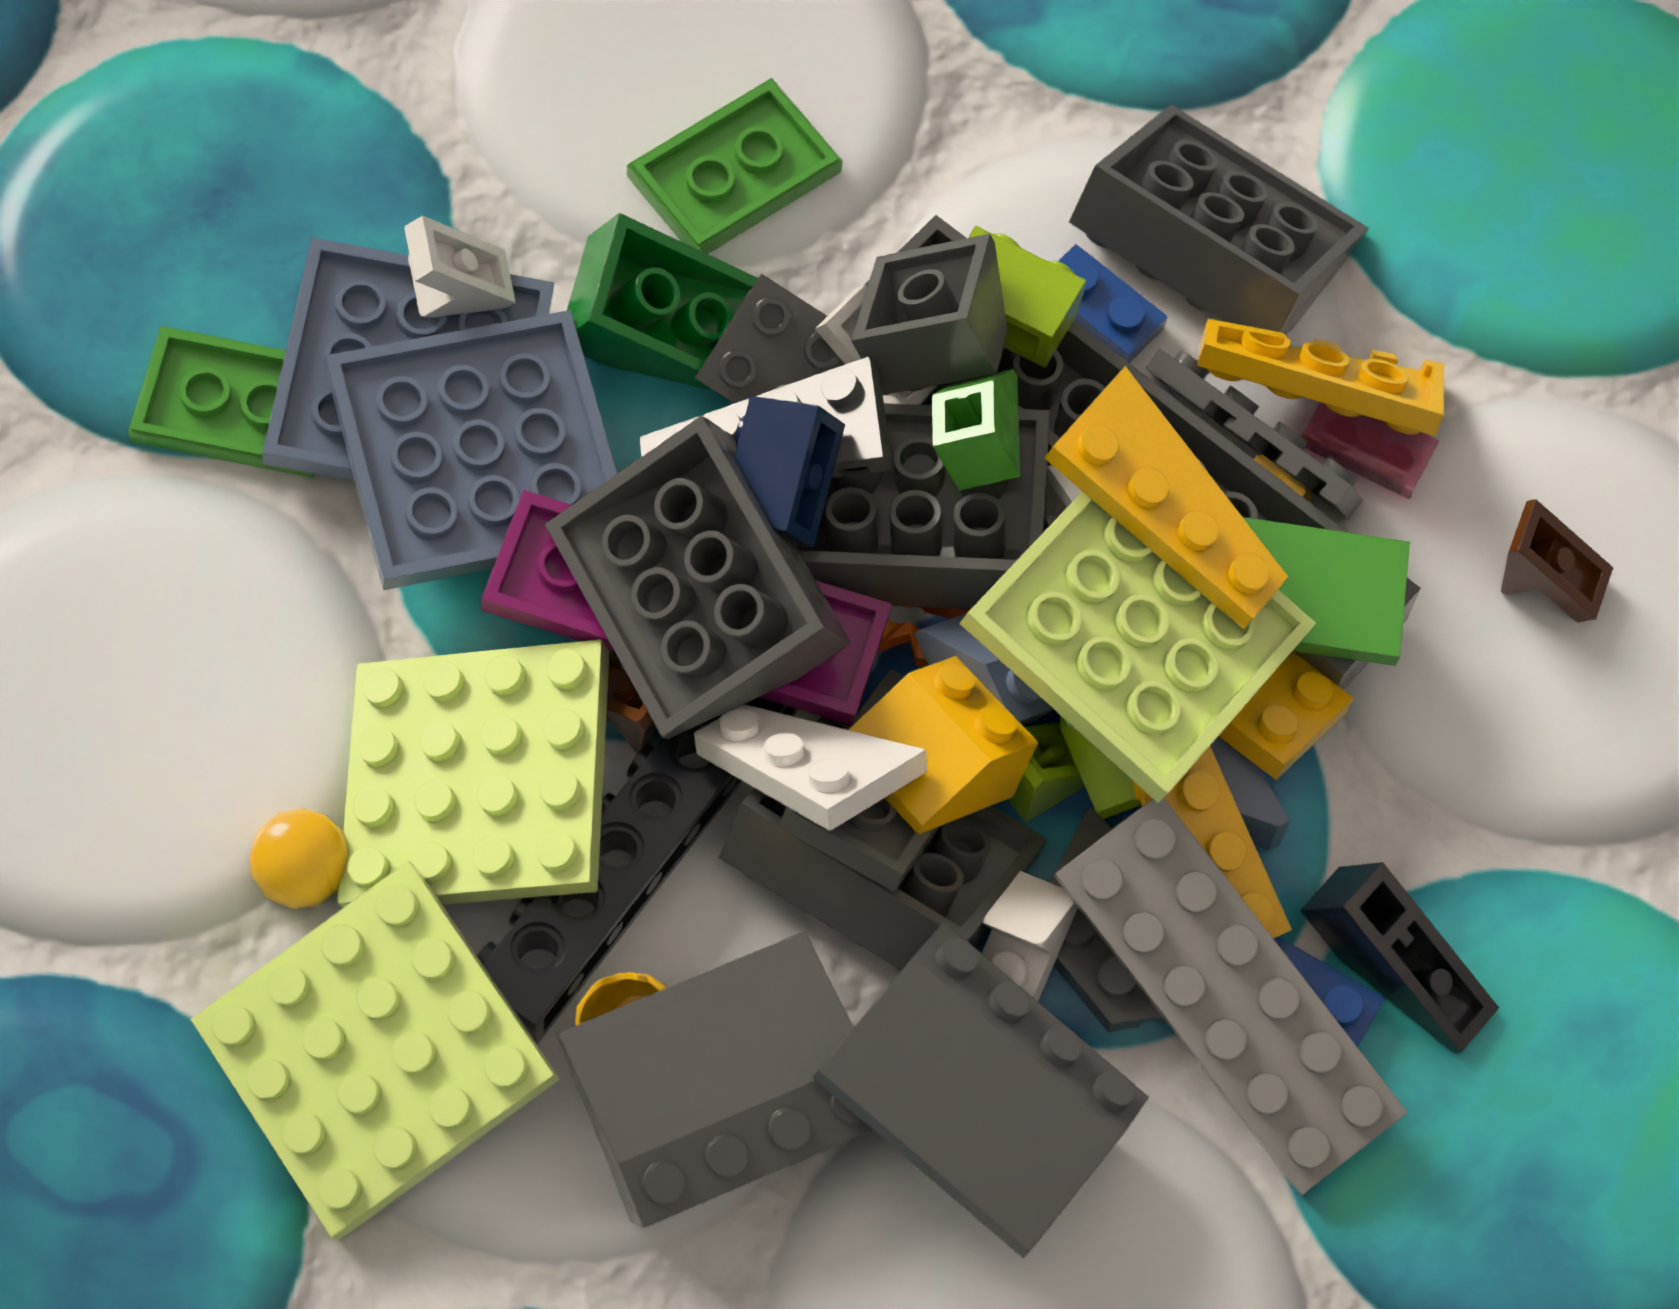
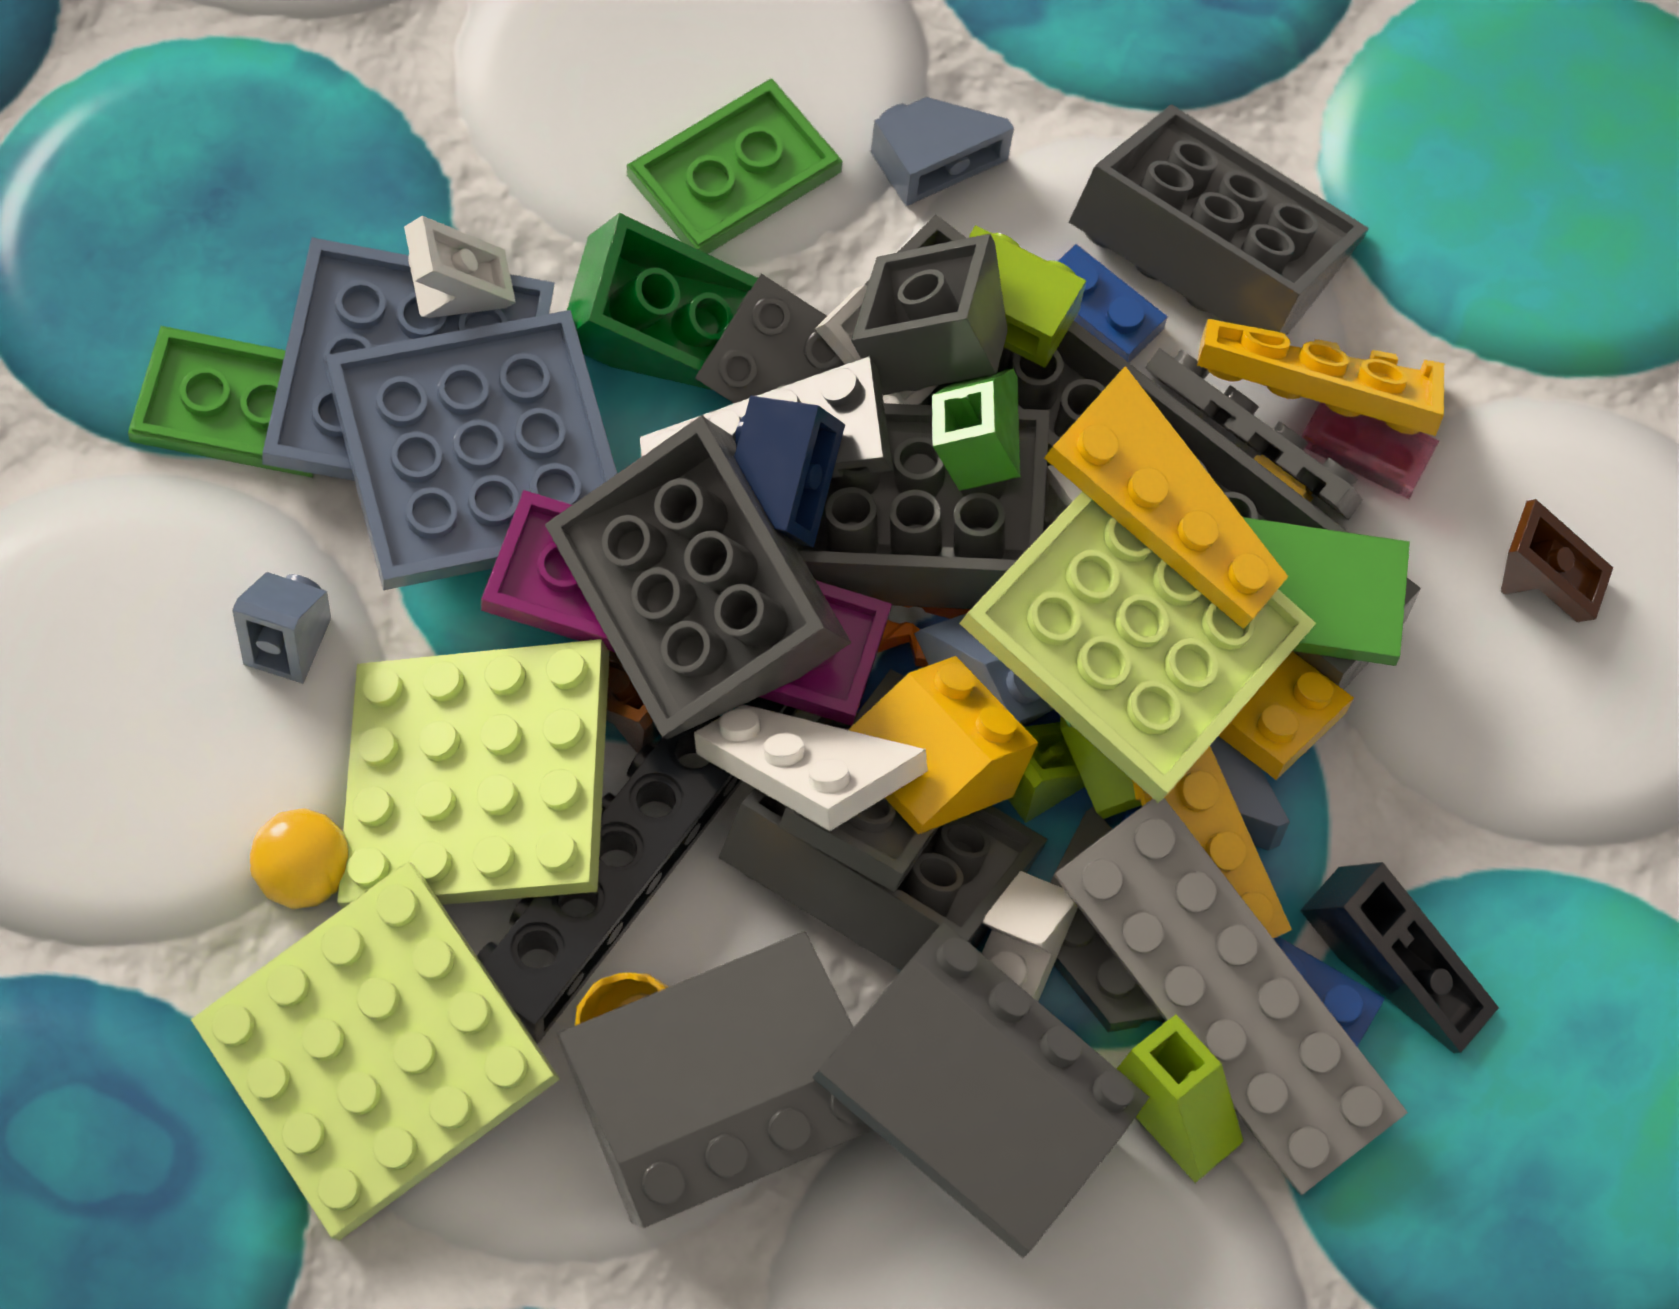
none -> sand blue slope [232,572,331,684]
none -> sand blue slope [871,97,1014,206]
none -> lime slope [1116,1014,1244,1183]

